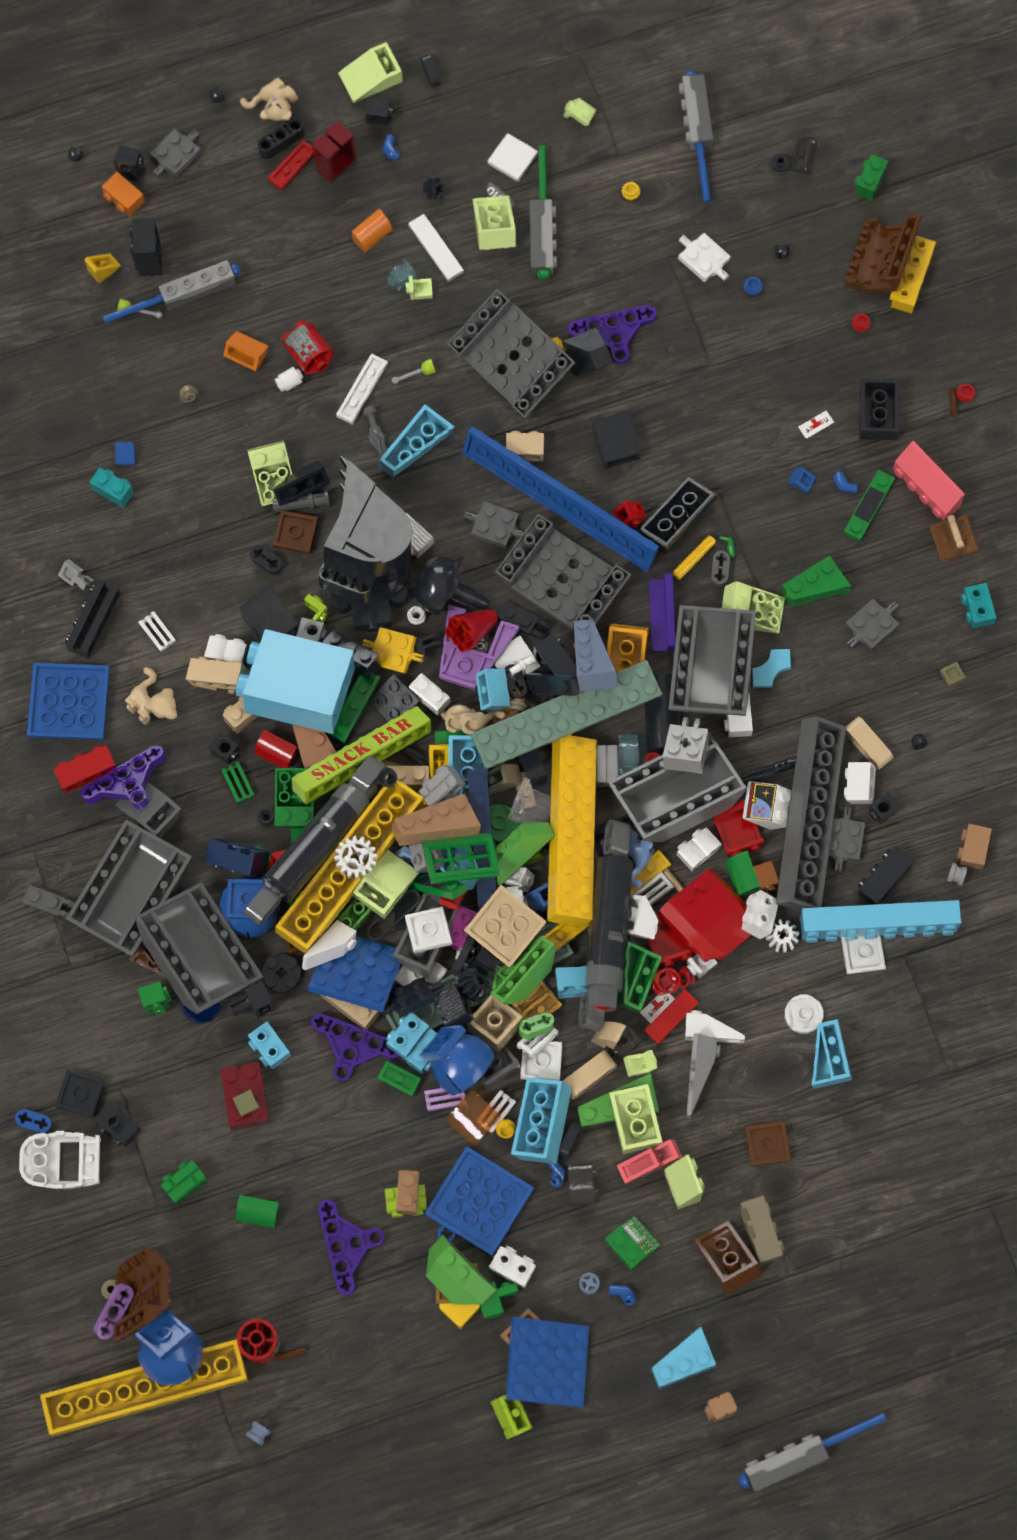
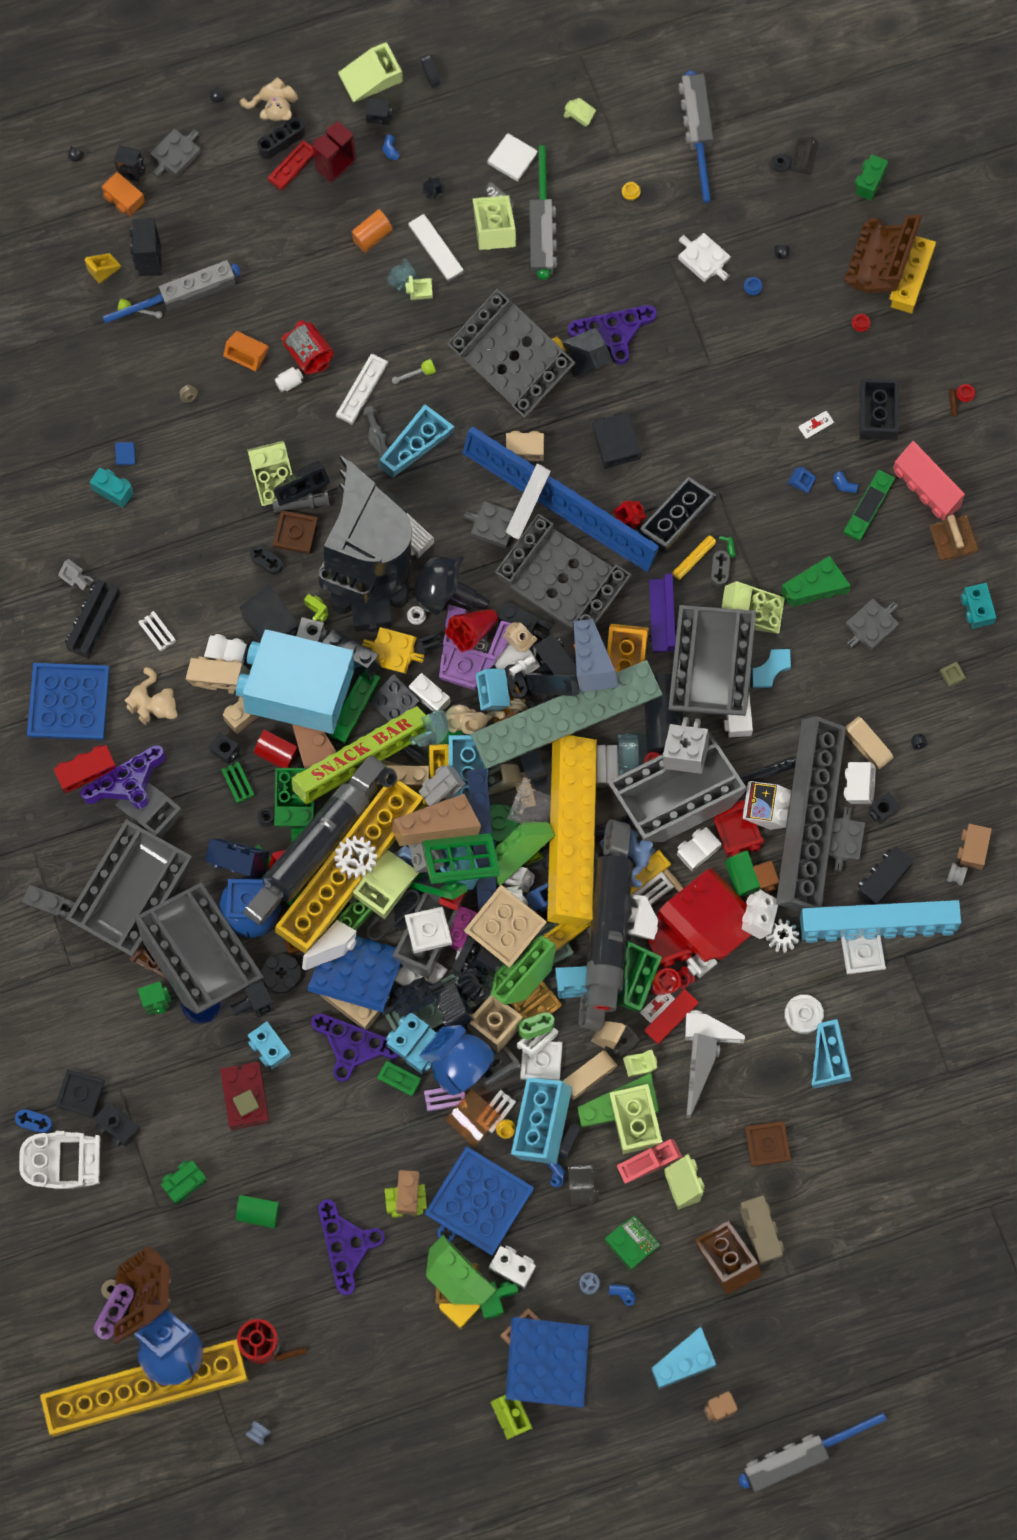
none -> clear light blue brick [409,709,449,747]
none -> tan brick [503,622,537,653]
none -> white tile [506,464,550,539]

